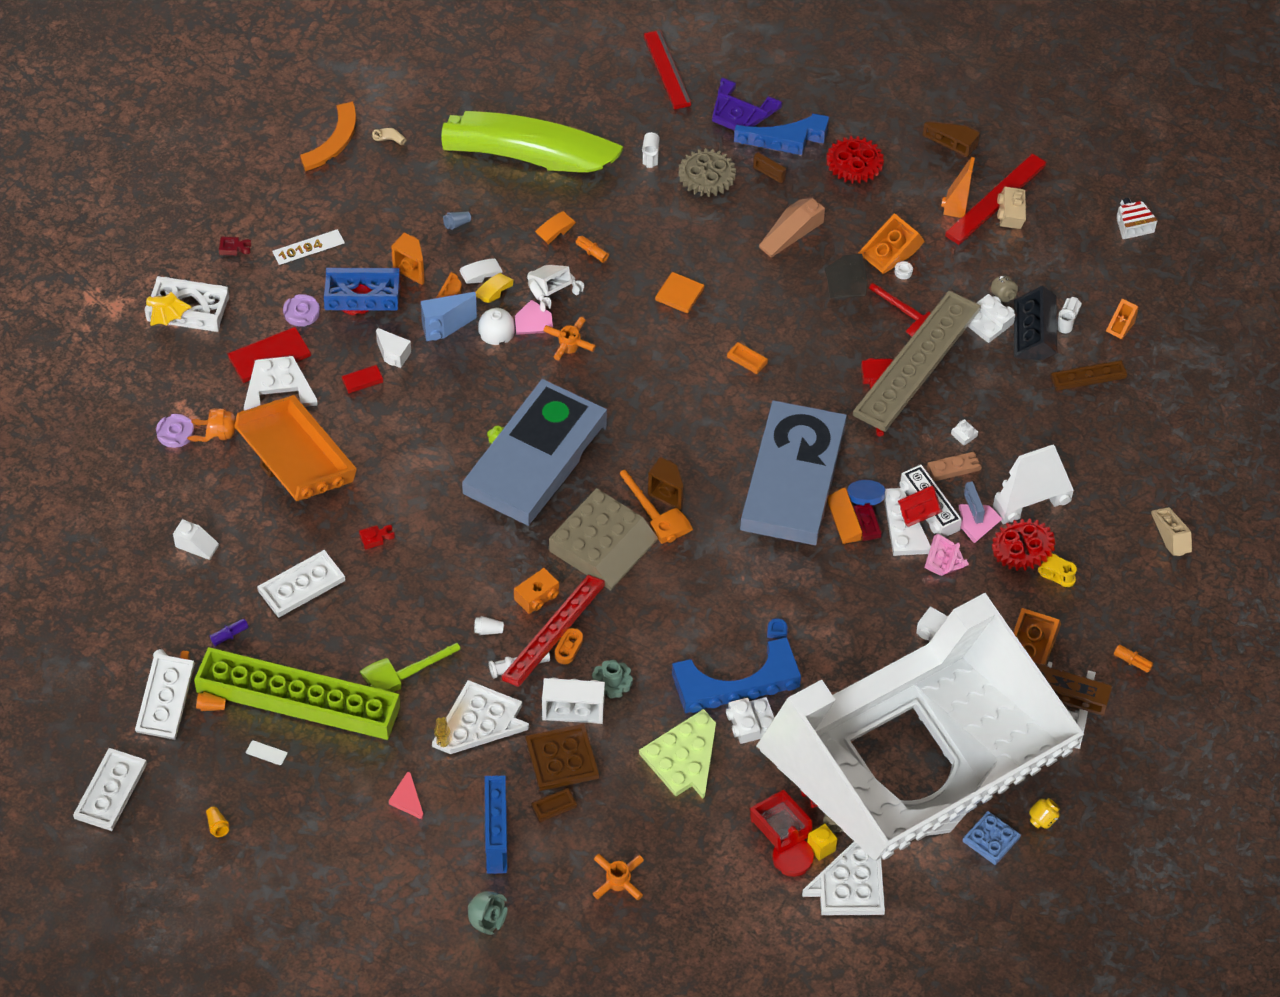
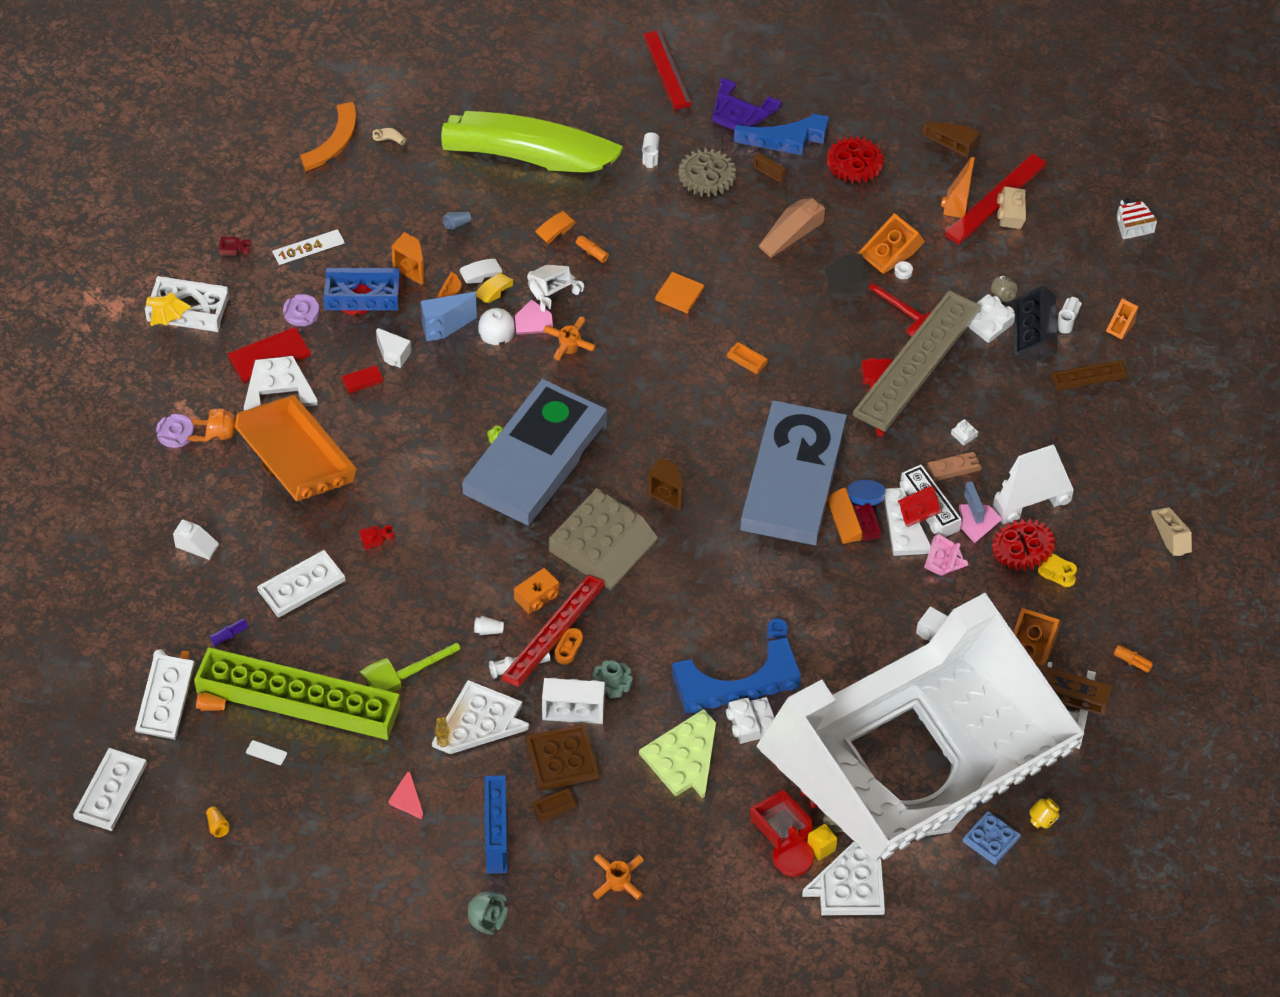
orange piece [620,470,693,544] -> none

